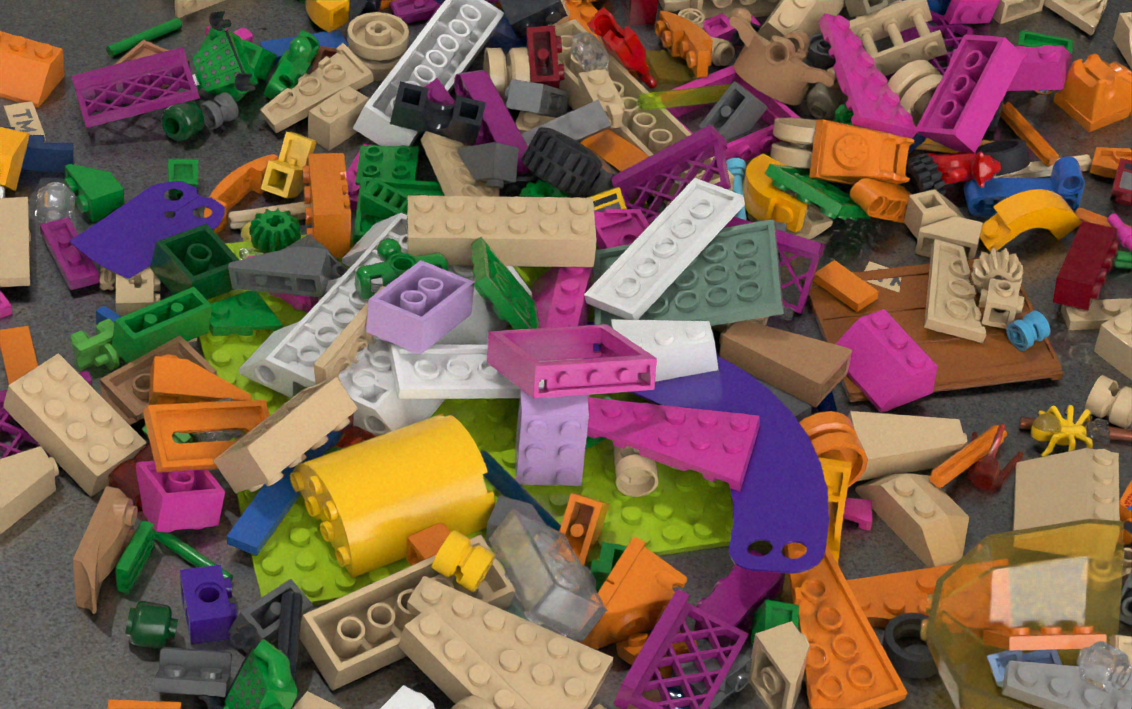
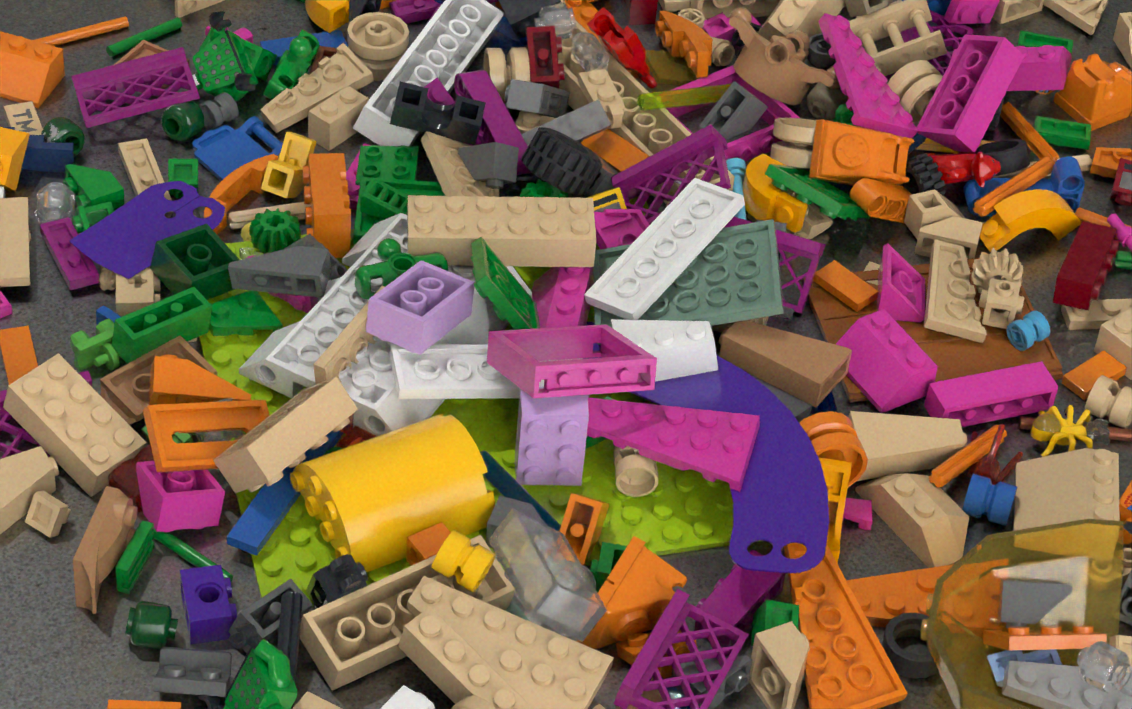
none -> tan tile [25,491,71,537]
none -> orange bar [34,16,129,46]
none -> dark green head [41,117,85,157]
none -> green bracket [72,201,114,234]
none -> tan plate [118,138,174,218]
none -> blue piece [192,116,283,181]
none -> black hinge [306,554,368,609]
none -> clear head [534,3,577,40]
none -> dark pink slope [877,244,925,322]
none -> dark pink brick [924,361,1058,427]
none -> blue wheel [962,474,1018,526]
none -> orange axle [973,156,1055,217]
none -> dark grey slope [998,578,1073,628]
none -> green plate [1034,116,1091,150]
none -> orange tile [1061,351,1127,400]

